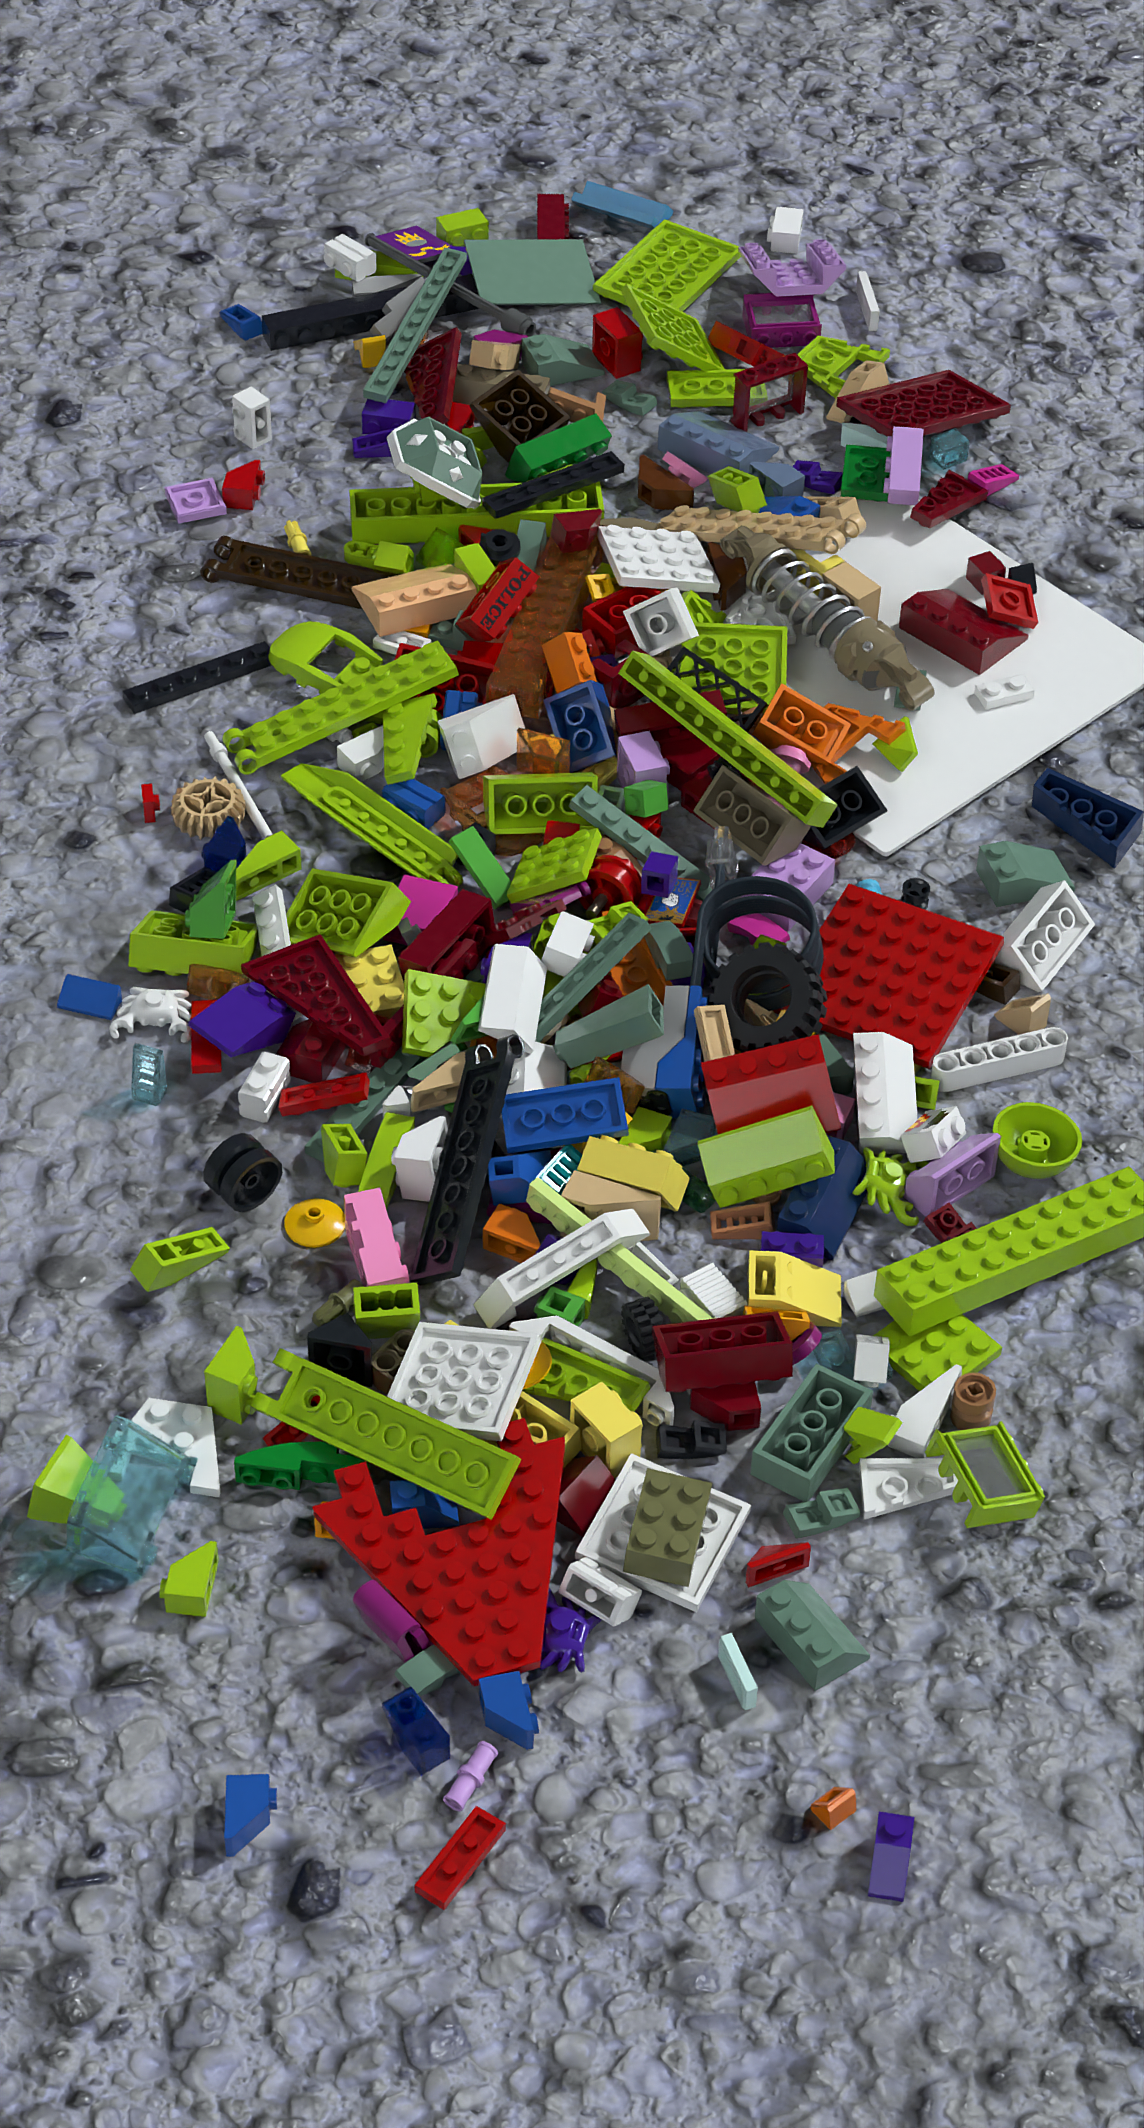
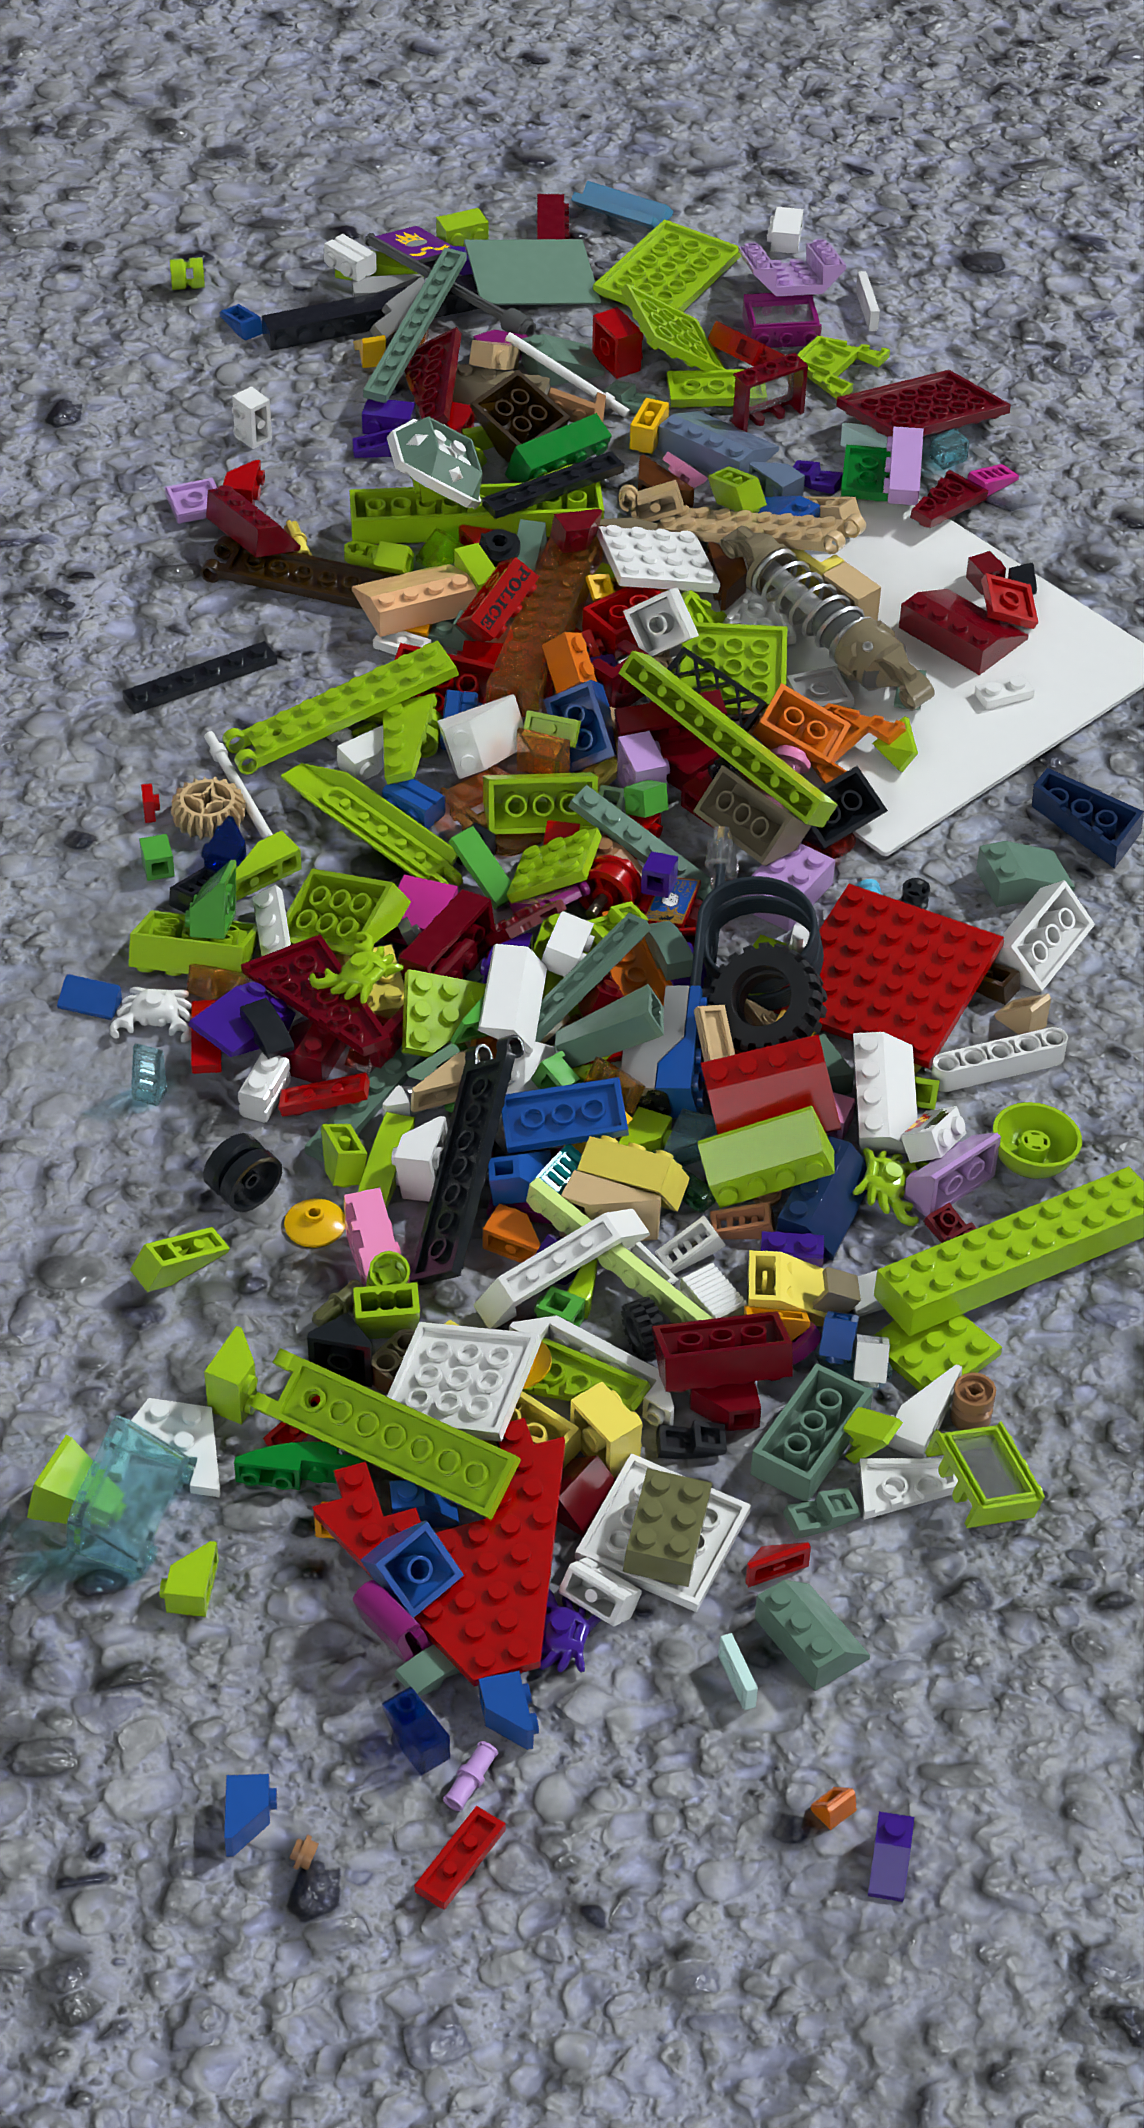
lime slope [268,621,383,694] -> none
dark pink slope [727,913,790,946] -> none
tan slope [826,361,889,423] -> none
none -> bright green brick [139,834,175,881]
none -> lime wheel [170,257,205,290]
none -> dark red slope [206,485,301,558]
none -> black slope [240,998,295,1059]
none -> medium nougat plate [289,1834,319,1870]
none -> lime animal [309,932,403,1004]
none -> blue slope [360,1521,464,1618]
none -> lime wheel [366,1251,410,1287]
none -> white bar [505,332,630,418]
none -> lime plate [522,710,581,748]
none -> bright green brick [531,1051,580,1089]
none -> tan hinge [618,480,684,522]
none -> yellow brick [629,398,669,454]
none -> white slope [655,1216,726,1274]
none -> light grey plate [786,666,855,708]
none -> white piece [789,922,810,954]
none -> dark tan panel [813,1267,861,1314]
none -> blue slope [819,1310,859,1364]

